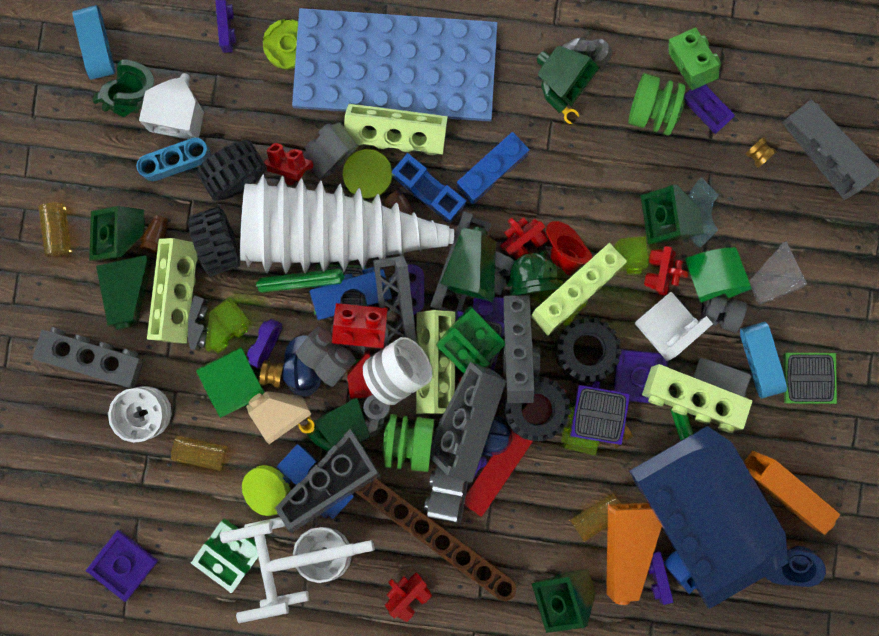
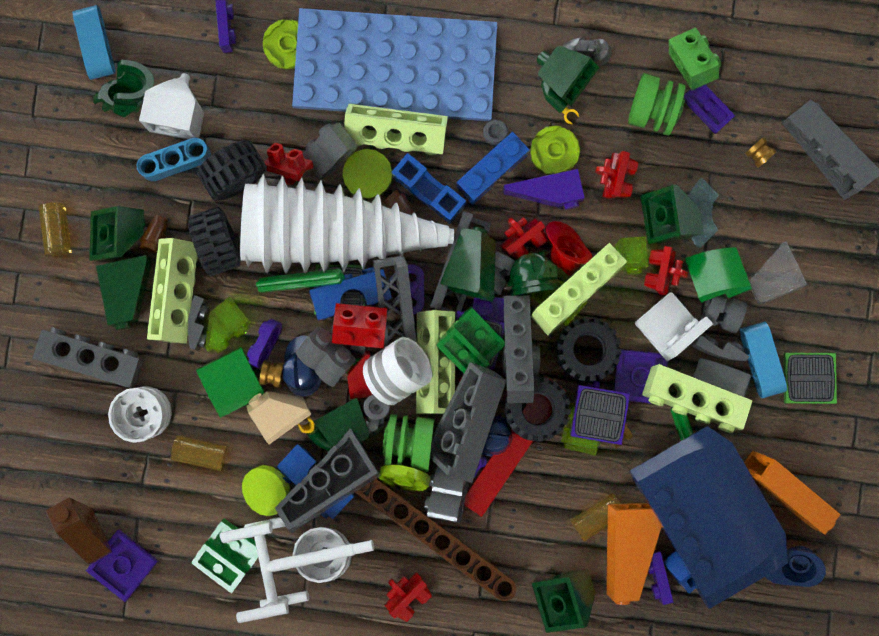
none -> reddish brown slope [46,497,112,565]
none -> lime tile [379,465,431,491]
none -> dark grey tile [483,119,508,146]
none -> dark purple slope [503,169,585,210]
none -> lime tile [530,125,580,175]
none -> red hips [595,151,638,199]
none -> dark grey slope [691,335,749,362]

